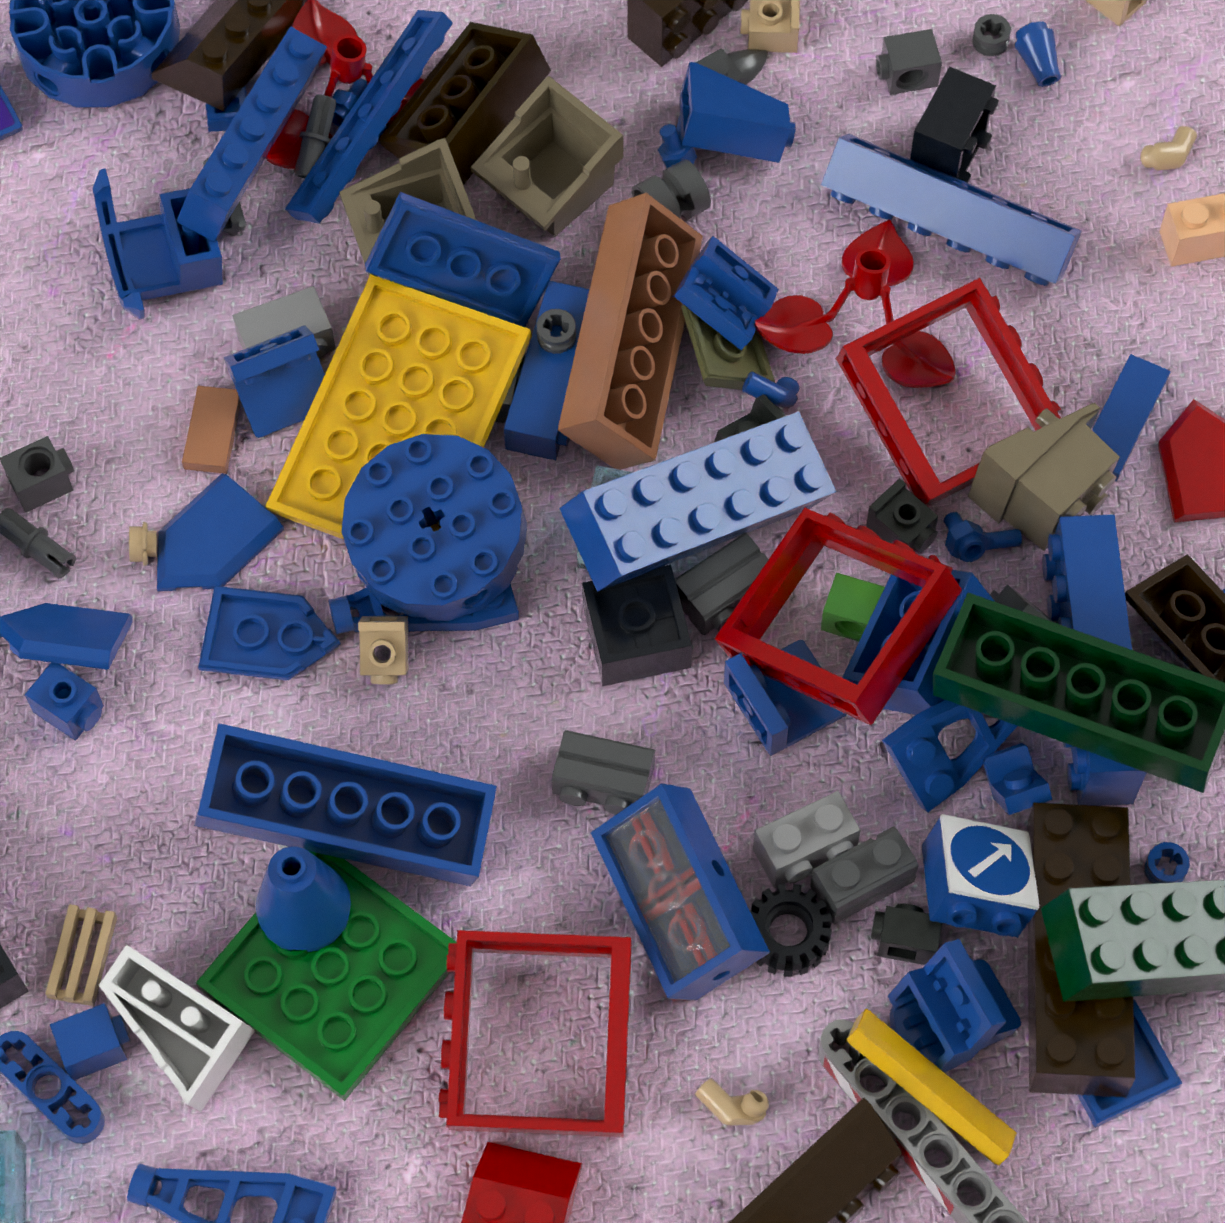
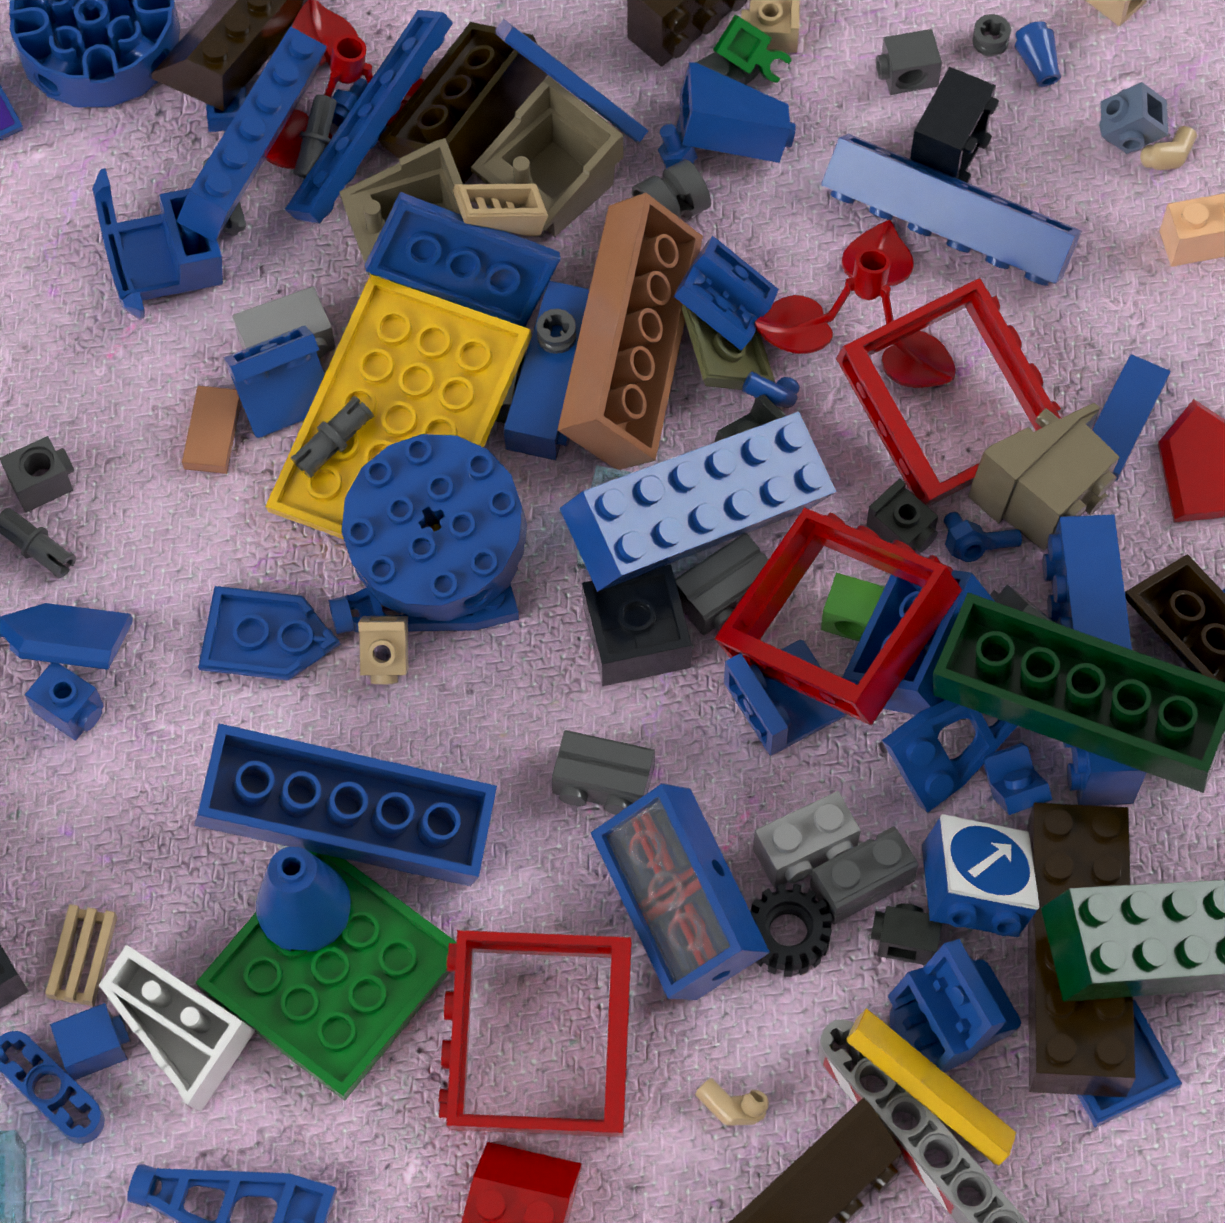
tan plate [129,522,157,566] -> none
blue tile [157,473,284,591] -> none
blue bush [1144,842,1190,884] -> none
none -> dark grey pin [291,396,374,478]
none -> tan slope [453,184,548,236]
none -> blue tile [495,19,649,143]
none -> green plate [713,15,792,83]
none -> sand blue brick [1099,82,1168,154]

